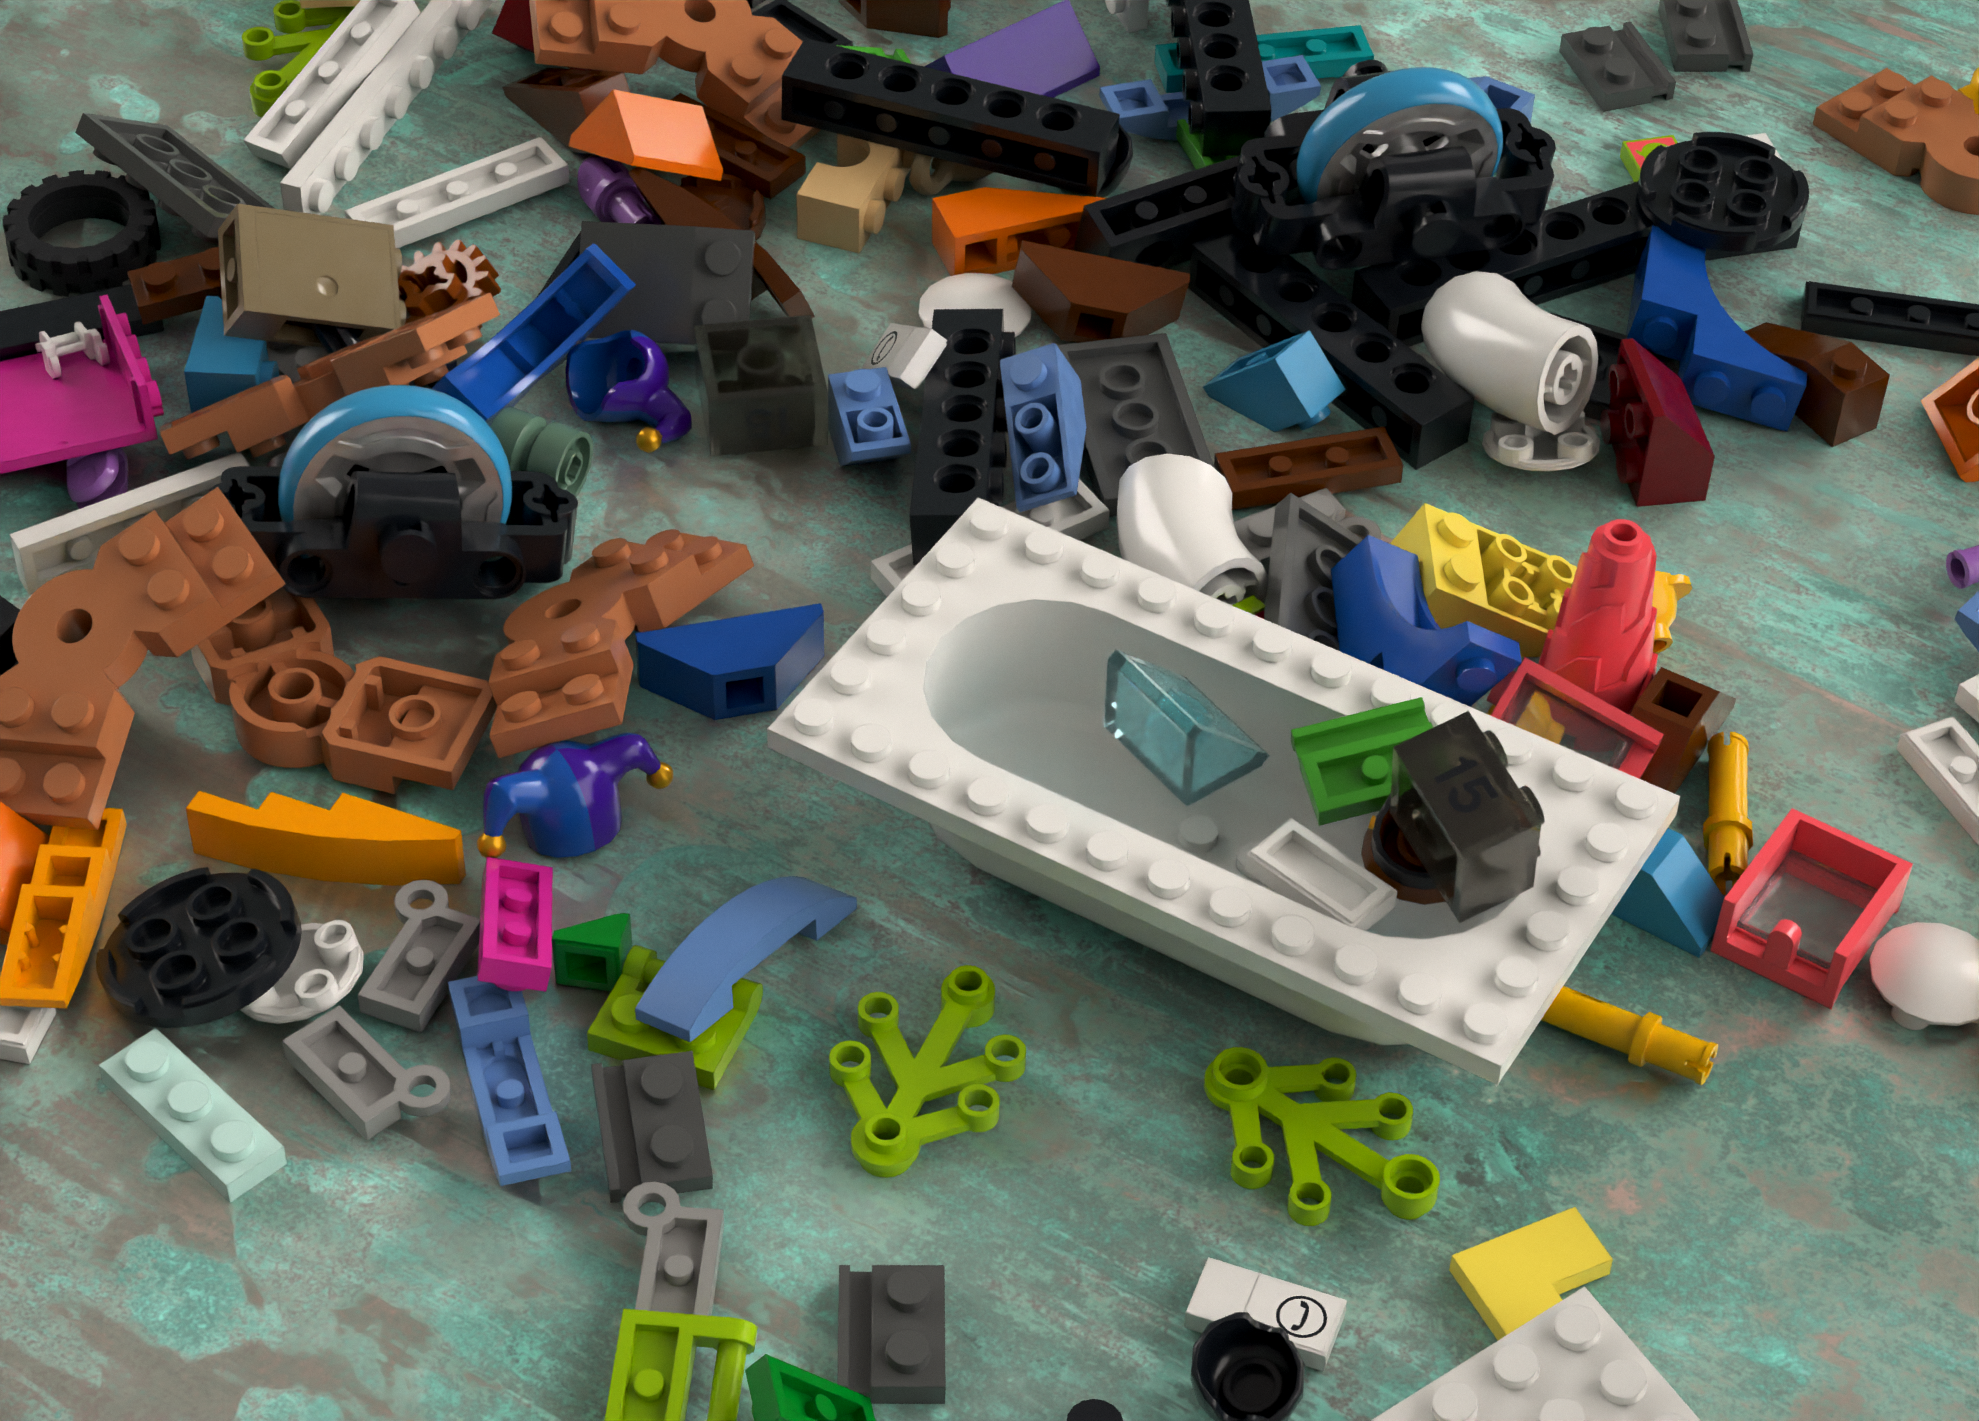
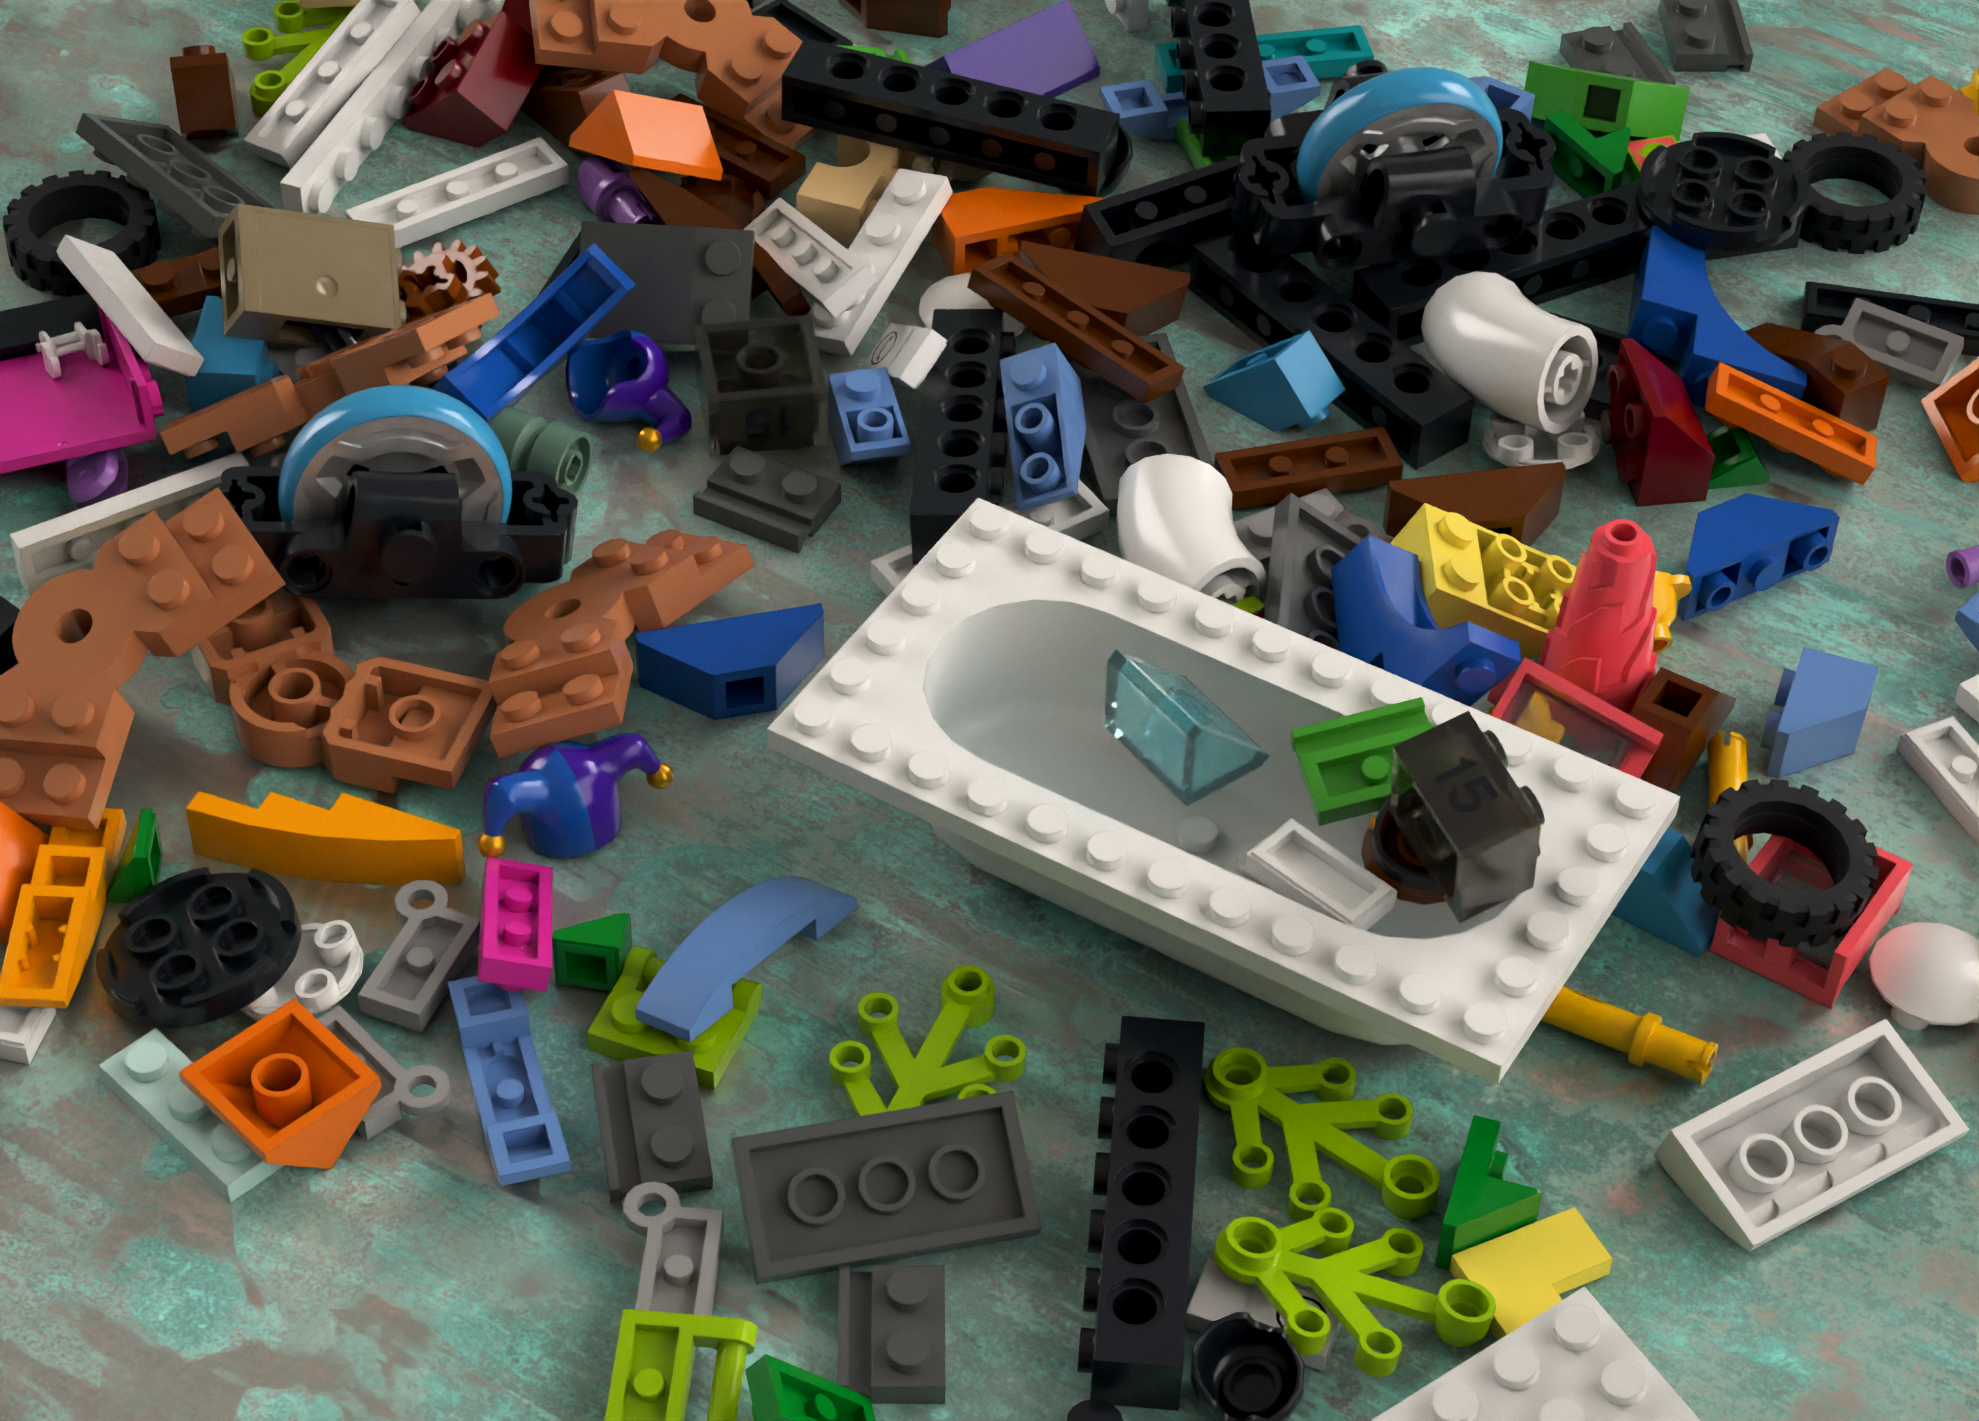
none -> white tile [56,234,204,377]
none -> green slope [107,809,163,903]
none -> reddish brown slope [169,45,239,140]
none -> orange slope [179,998,382,1169]
none -> dark red slope [401,10,544,148]
none -> dark grey plate [693,446,841,554]
none -> dark grey plate [731,1091,1042,1285]
none -> white plate [743,197,879,319]
none -> white plate [796,168,953,357]
none -> reddish brown plate [967,252,1185,404]
none -> black brick [1077,1015,1205,1411]
none -> lime plant [1213,1207,1496,1377]
none -> reddish brown slope [1383,462,1566,547]
none -> green slope [1435,1115,1542,1270]
none -> bright green slope [1524,60,1690,141]
none -> green slope [1543,110,1631,198]
none -> white slope [1654,1019,1970,1252]
none -> blue slope [1677,493,1840,621]
none -> black tyre [1690,779,1879,948]
none -> orange plate [1704,362,1877,485]
none -> green slope [1706,425,1770,490]
none -> medium blue slope [1760,647,1879,779]
none -> black tyre [1782,131,1927,254]
none -> light grey hinge [1814,298,1964,392]

